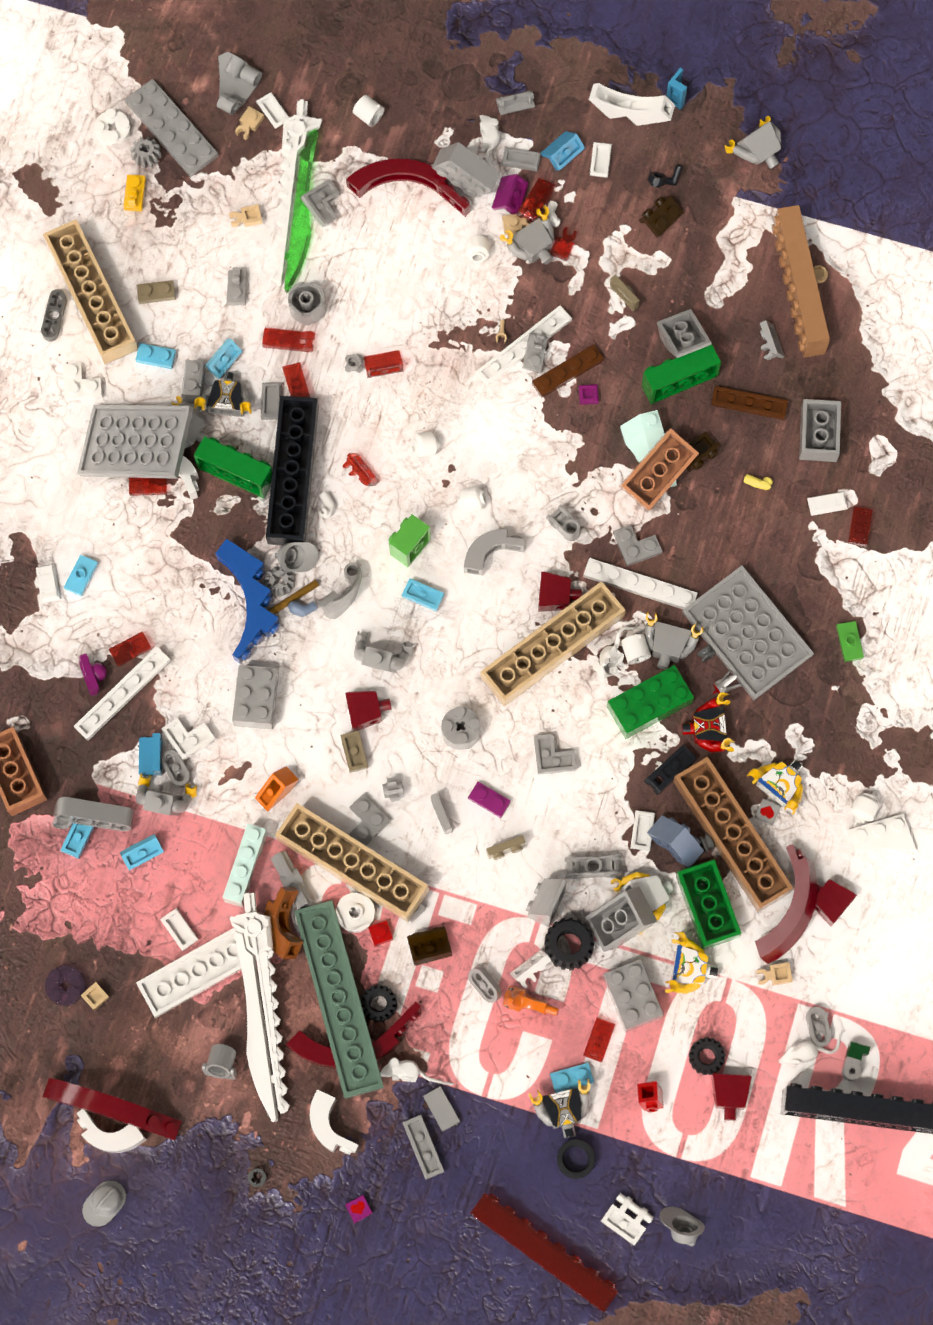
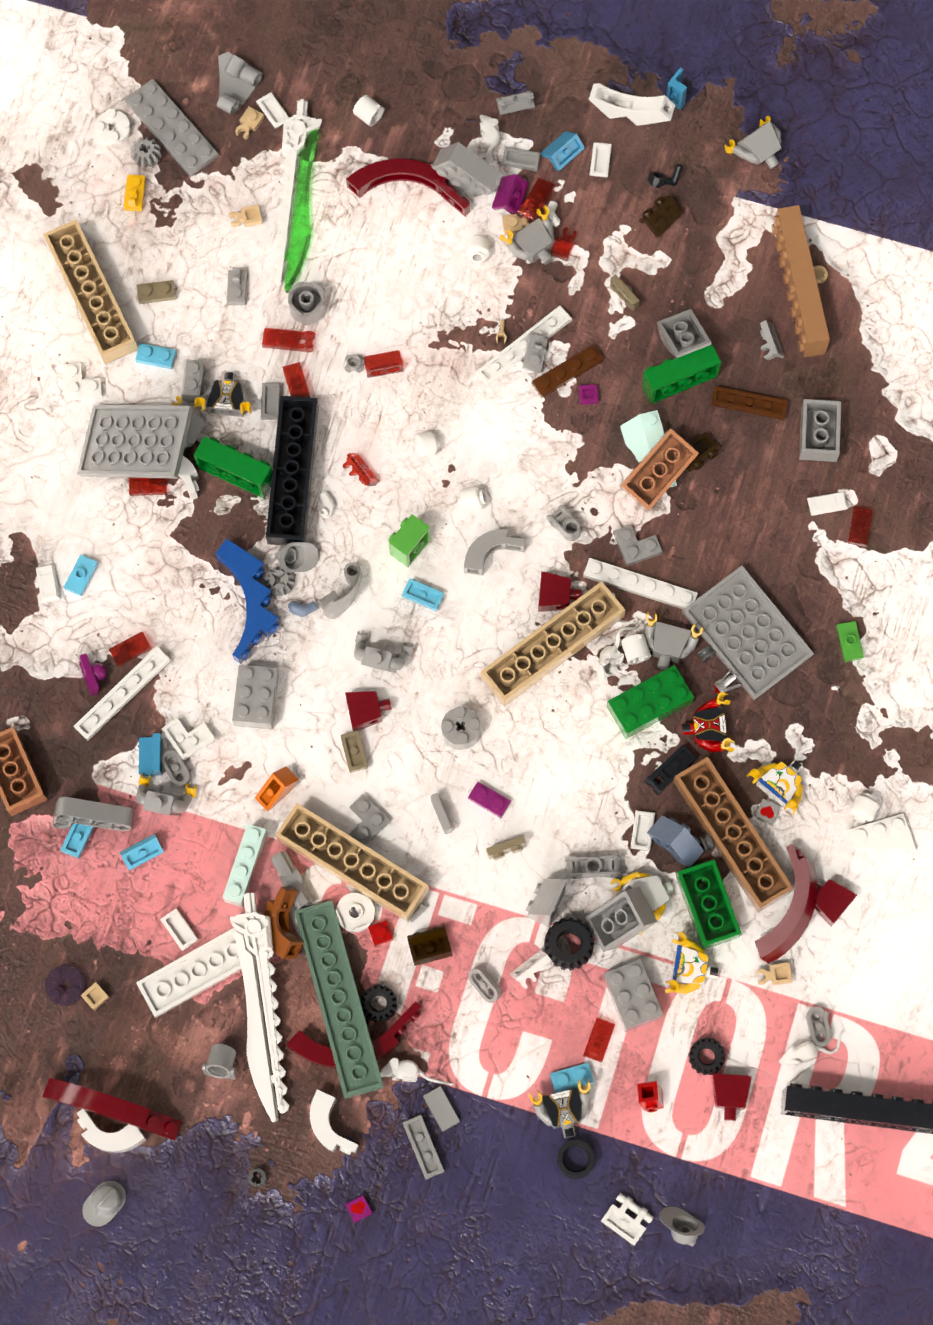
dark grey beam [41,289,67,341] -> none
medium azure plate [205,338,243,379] -> none
pearl gold bar [268,579,319,614] -> none
light grey plate [300,179,340,227] -> none
light grey gear [382,777,404,802] -> none
clear red brick [470,1193,618,1313] -> none
orange animal [503,986,559,1016] -> none
light grey plate [534,734,577,775] -> none
light yellow arm [744,474,773,490] -> none
leg [842,1041,870,1081] -> none

